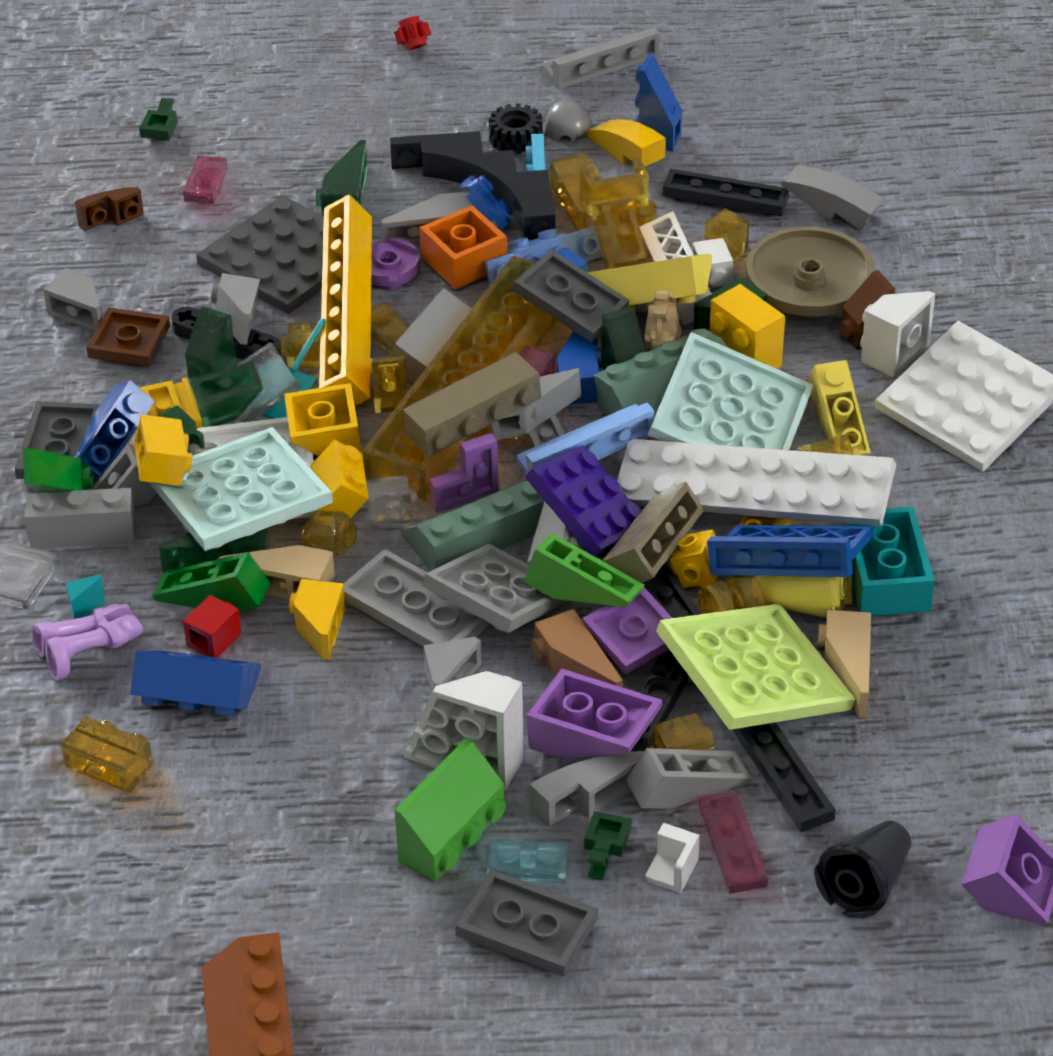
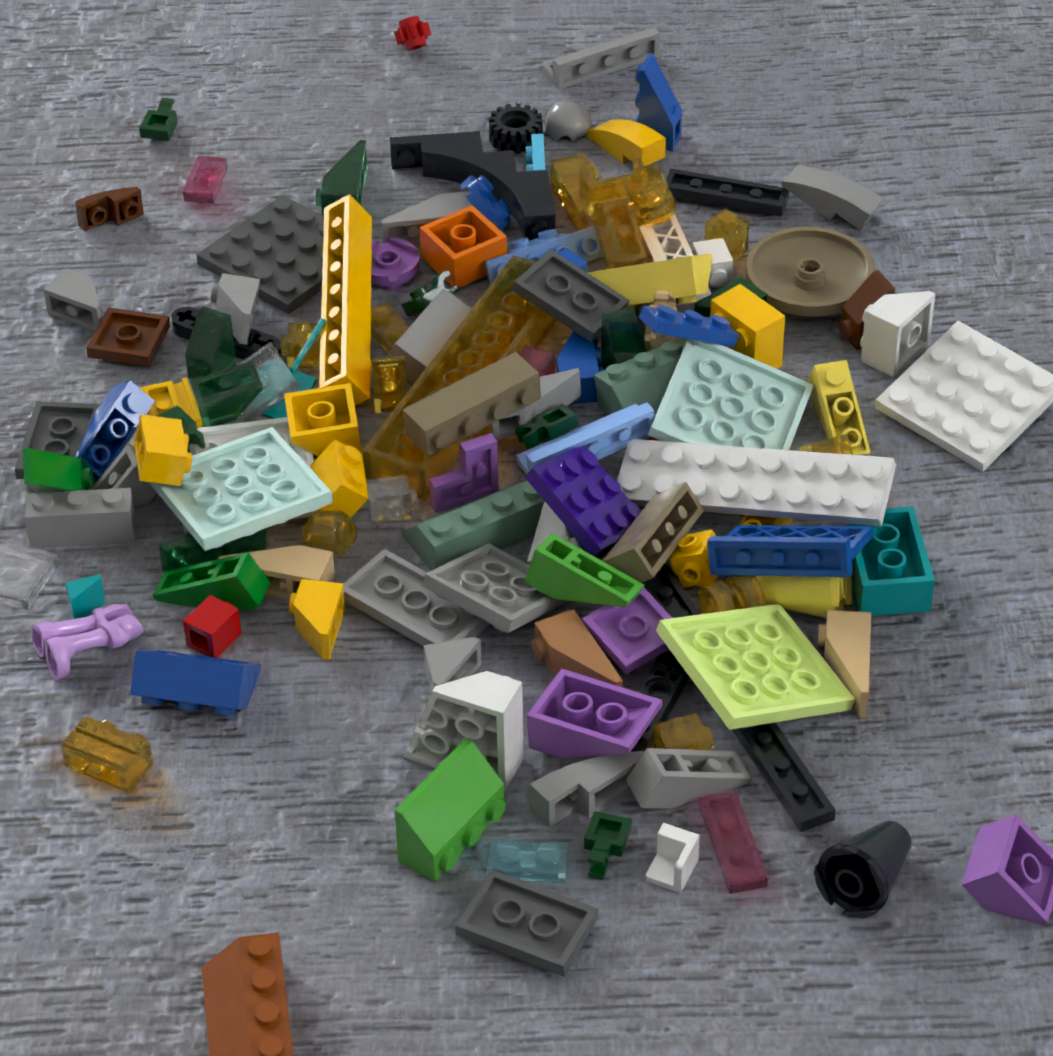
none -> dark green plate [401,271,458,316]
none -> dark green plate [515,403,580,449]
none -> clear yellow wheel [624,165,677,226]
none -> blue plate [639,305,739,347]

